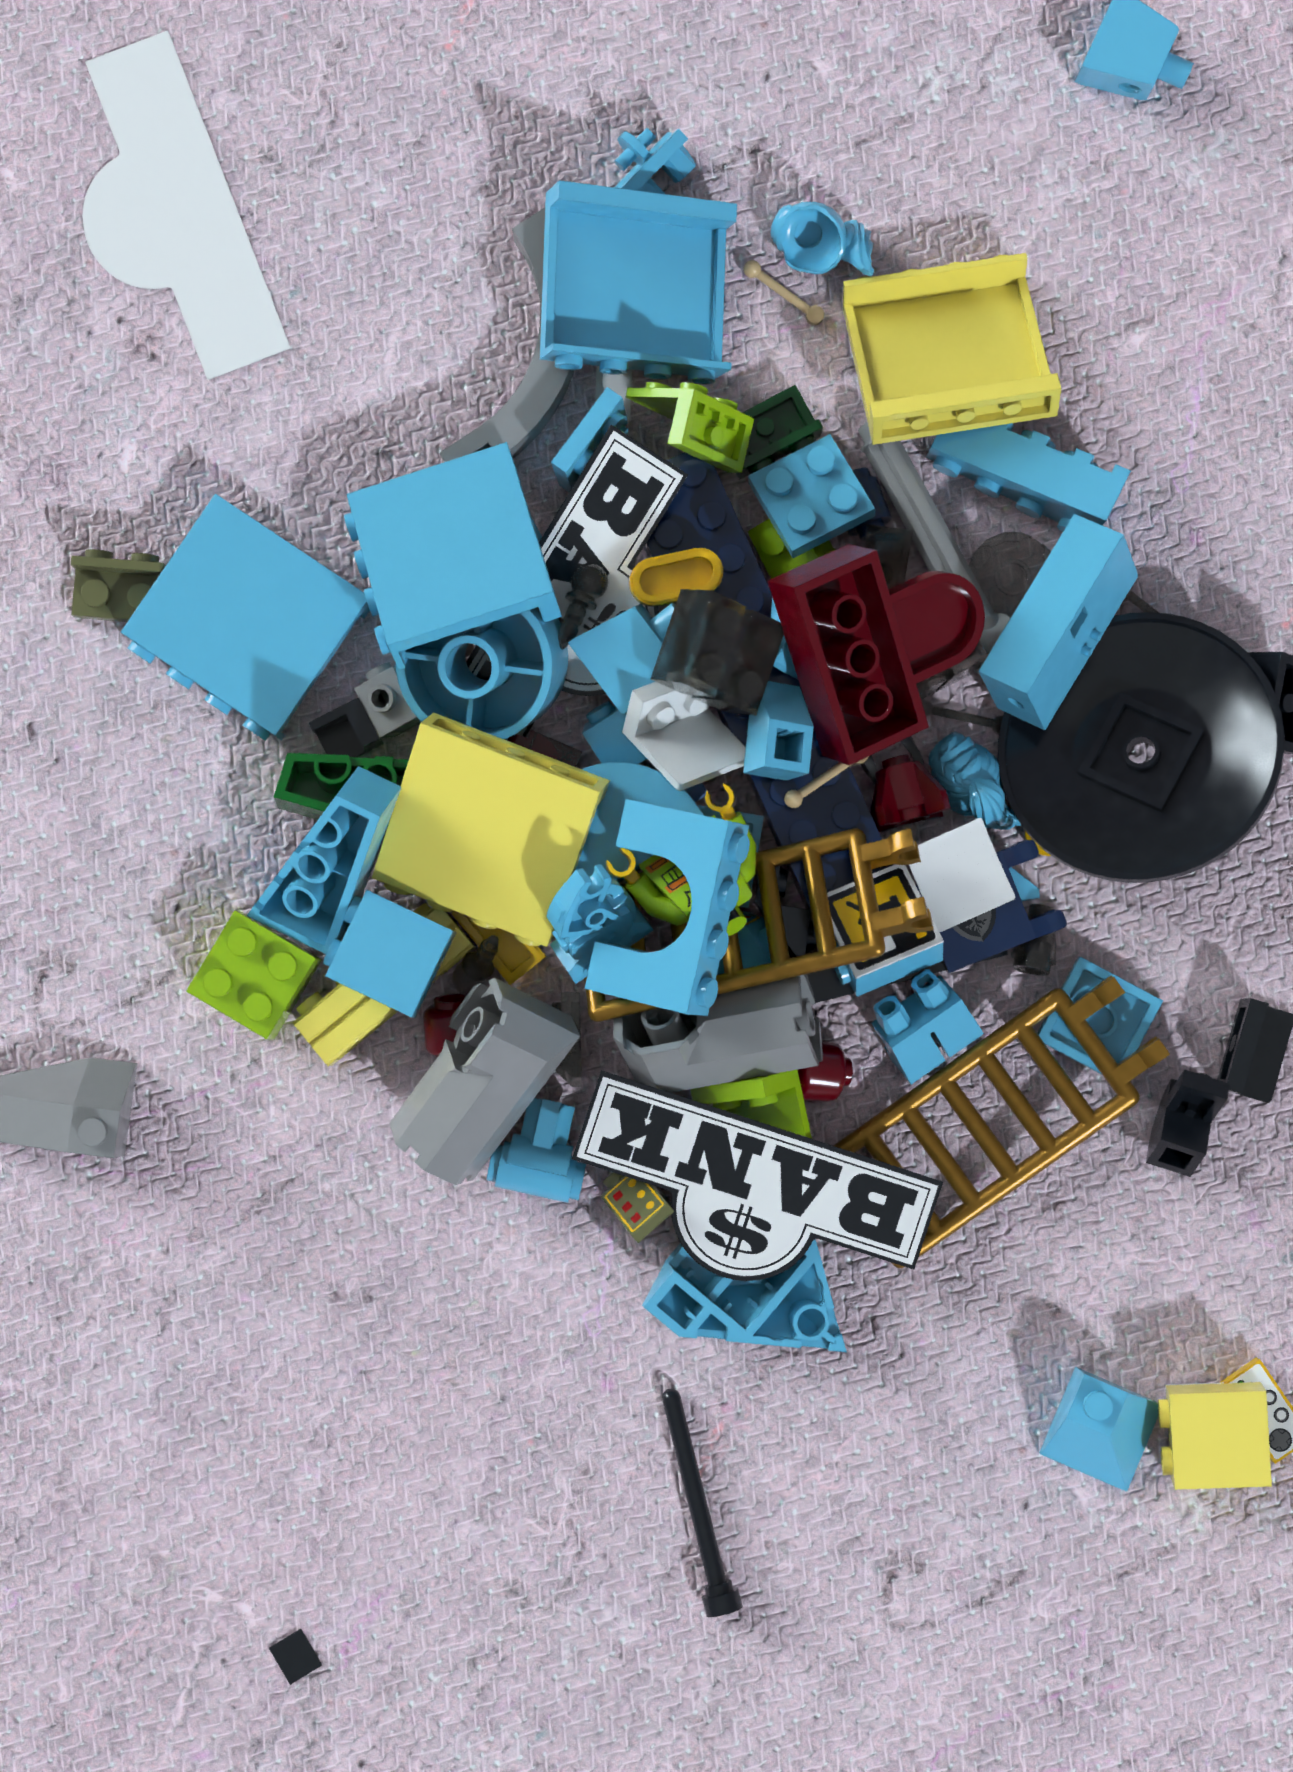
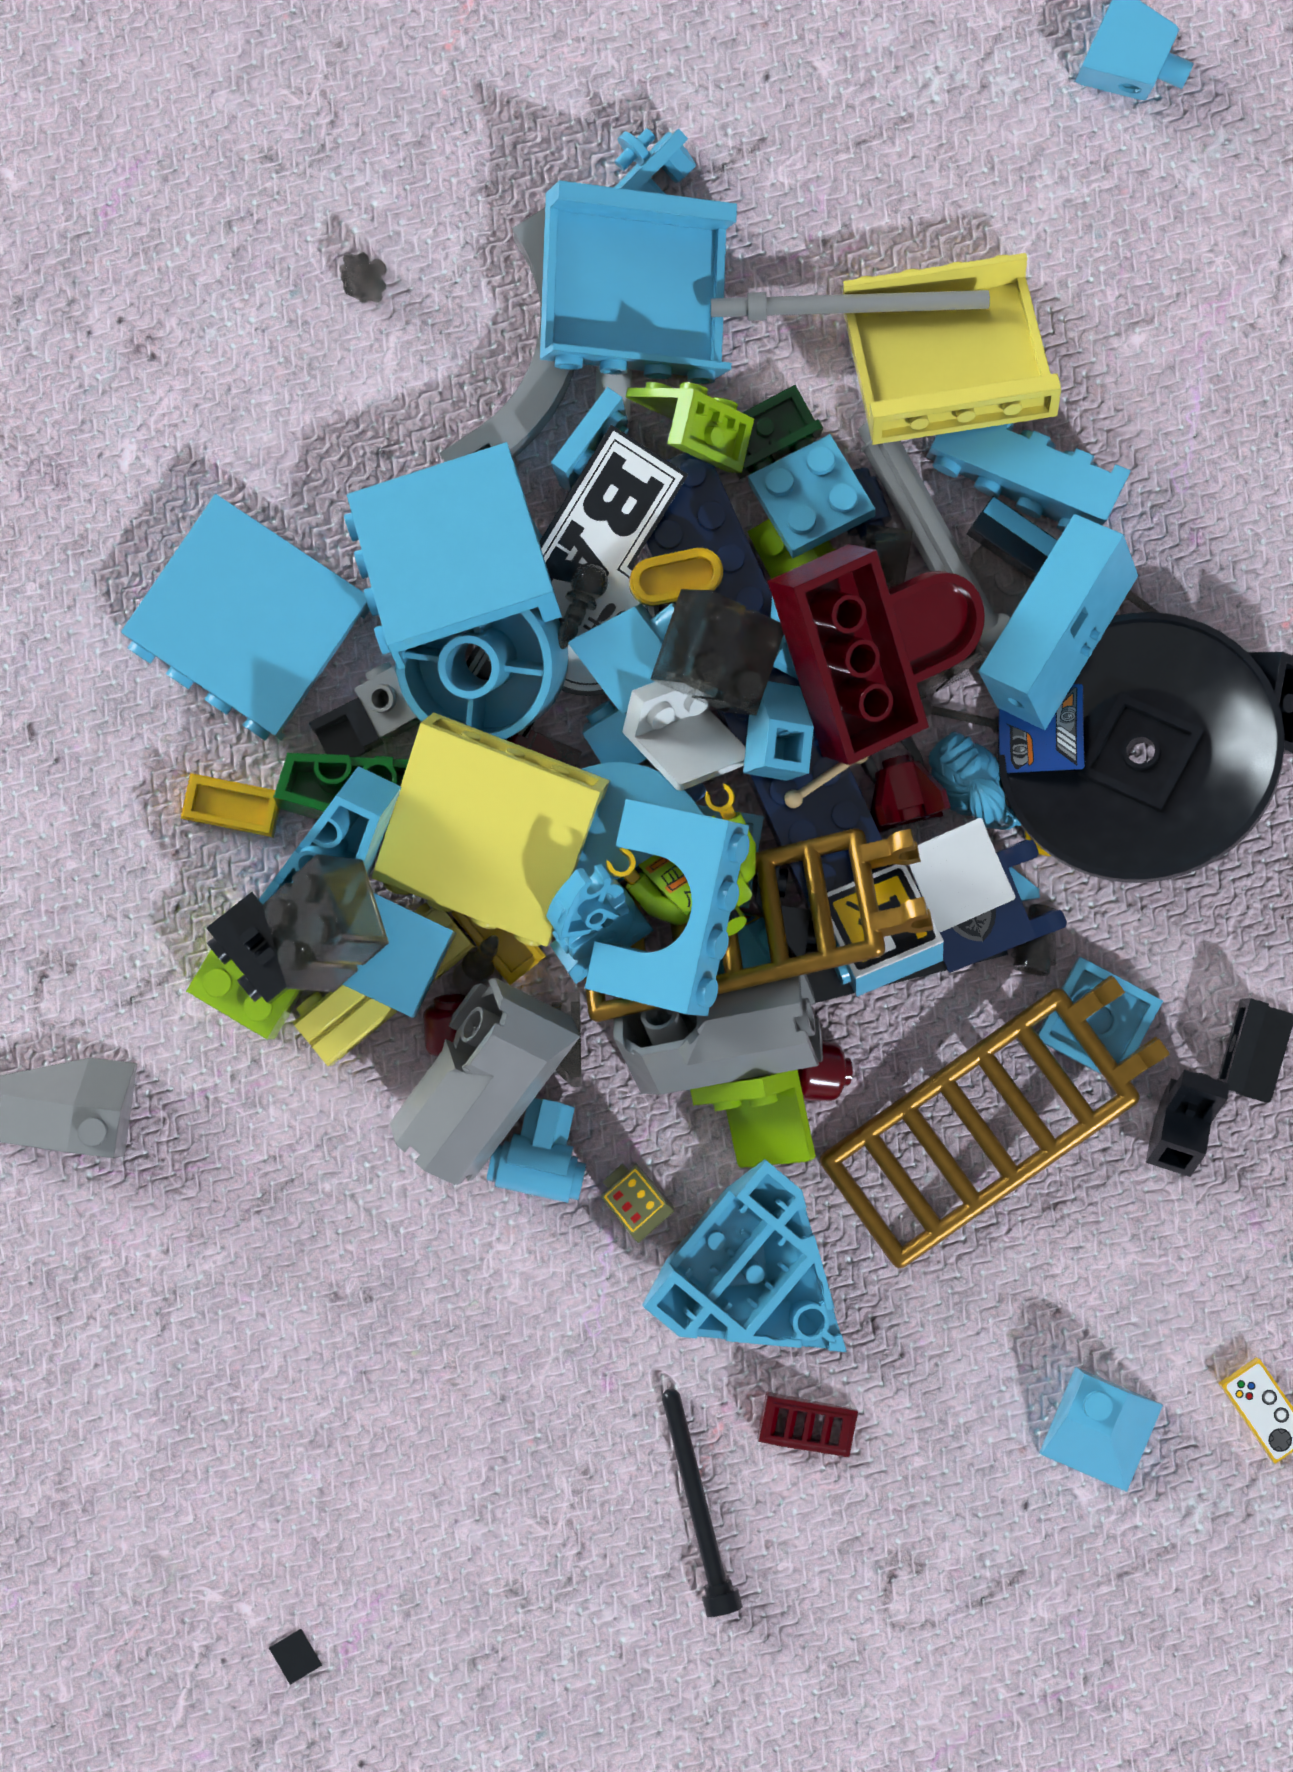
olive bracket [70,549,166,622] -> none
white sticker [82,30,291,380] -> none
sticker [572,1070,943,1281] -> none
tan hinge [743,260,825,325] -> none
medium azure hair [771,202,874,277] -> none
medium azure hips [871,969,984,1084] -> none
light yellow piece [1158,1382,1272,1490] -> none
none -> yellow tile [181,773,280,838]
none -> black brick [206,892,315,1004]
none -> clear smoke piece [262,854,389,992]
none -> clear smoke plant [339,252,387,303]
none -> light grey bar [711,290,990,321]
none -> dark red slope [757,1391,858,1457]
none -> black slope [966,496,1058,581]
none -> sticker [999,684,1085,773]

